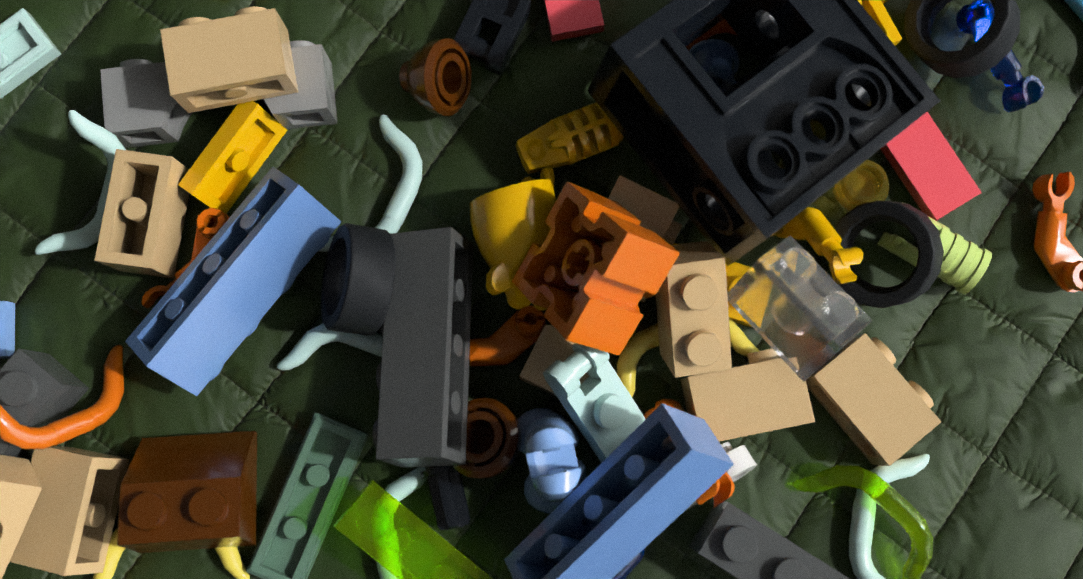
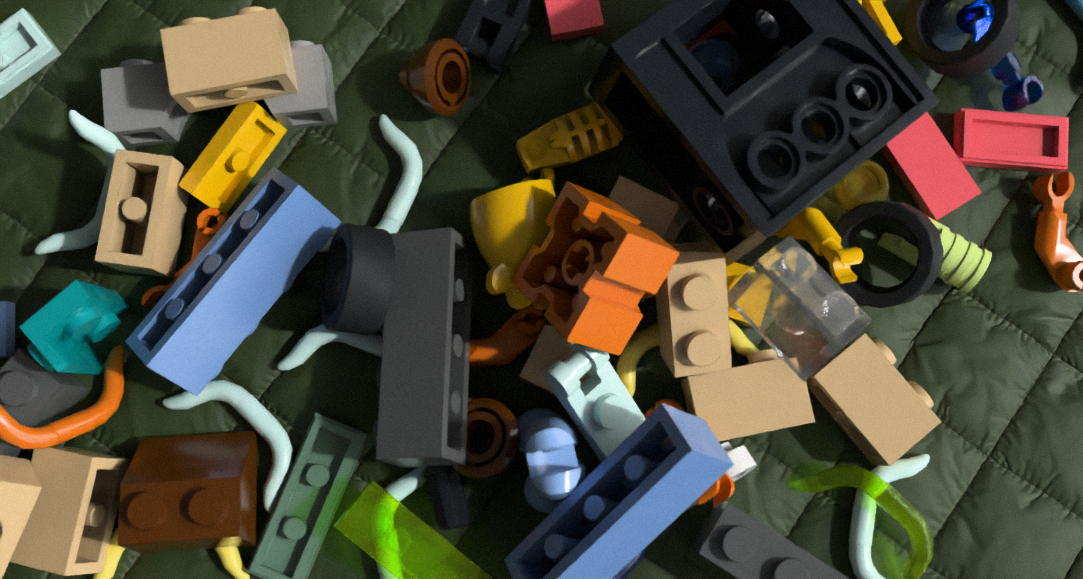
none -> teal bracket [19,280,130,375]
none -> light aqua animal [162,380,293,513]
none -> coral tile [953,108,1069,174]

